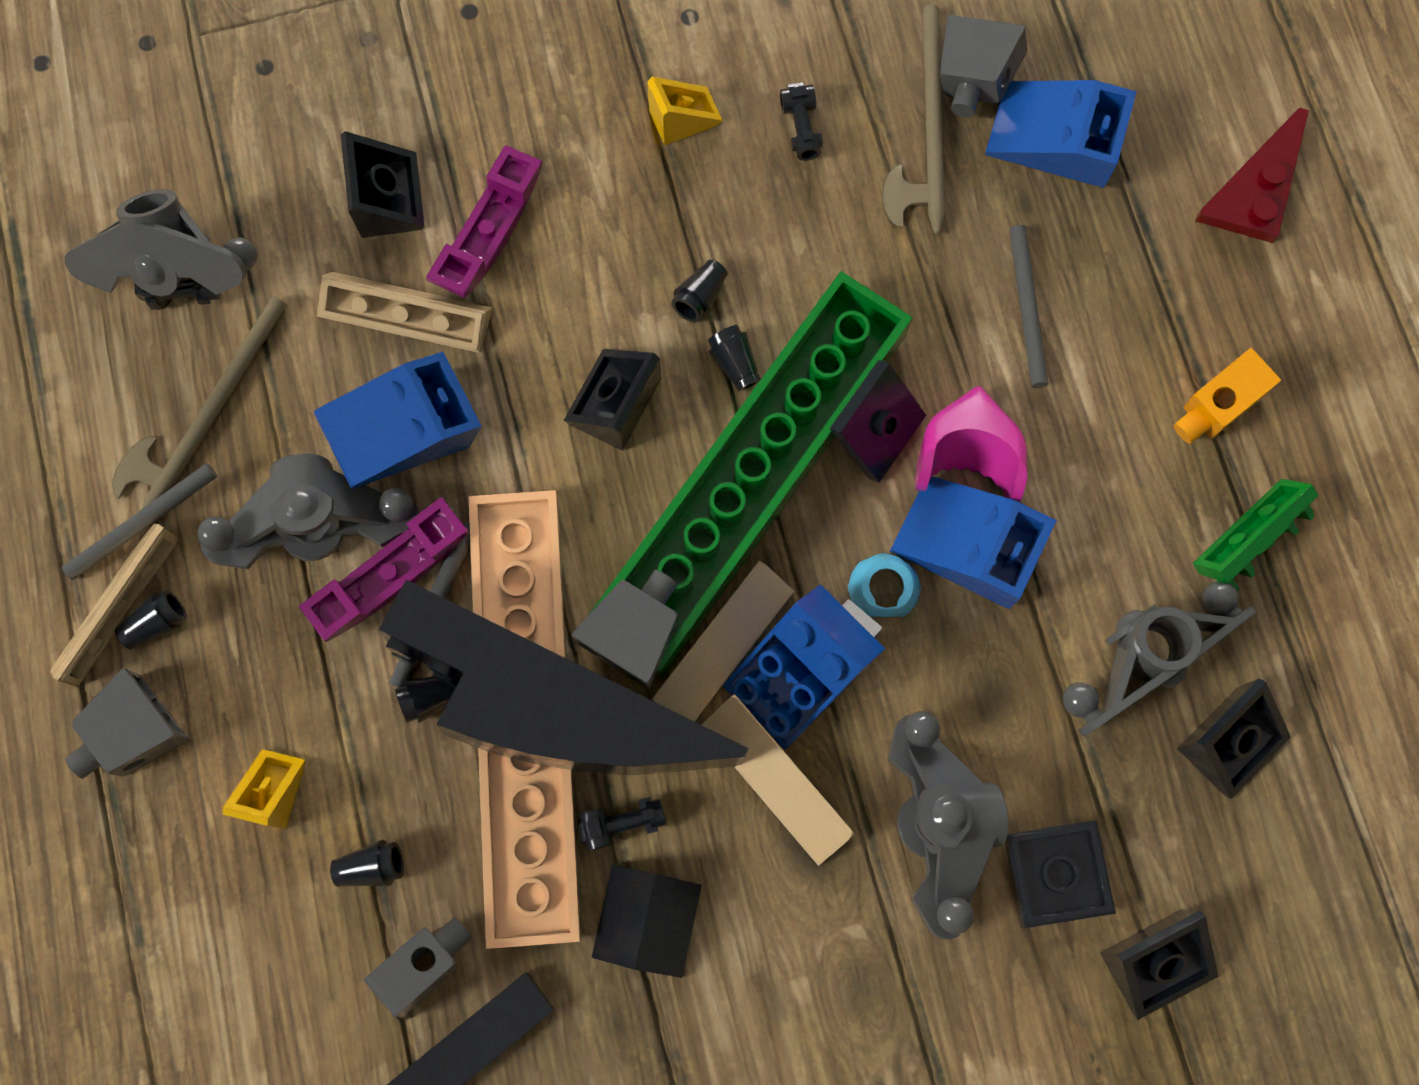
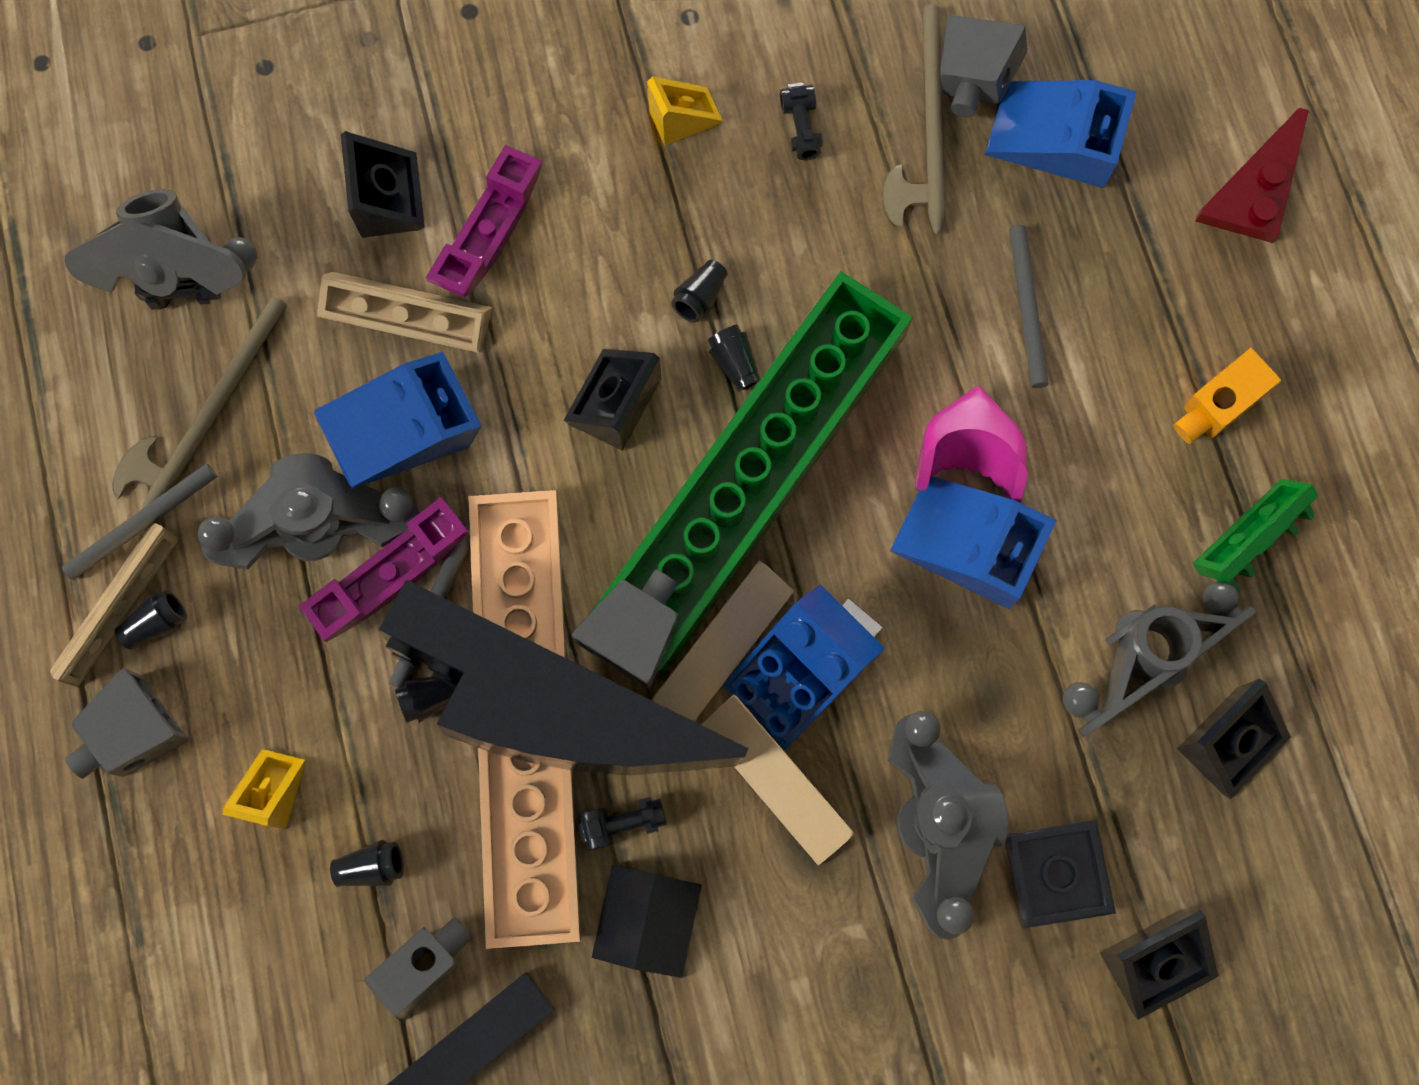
plate [830,360,926,483] -> none
medium azure piece [848,553,921,617] -> none

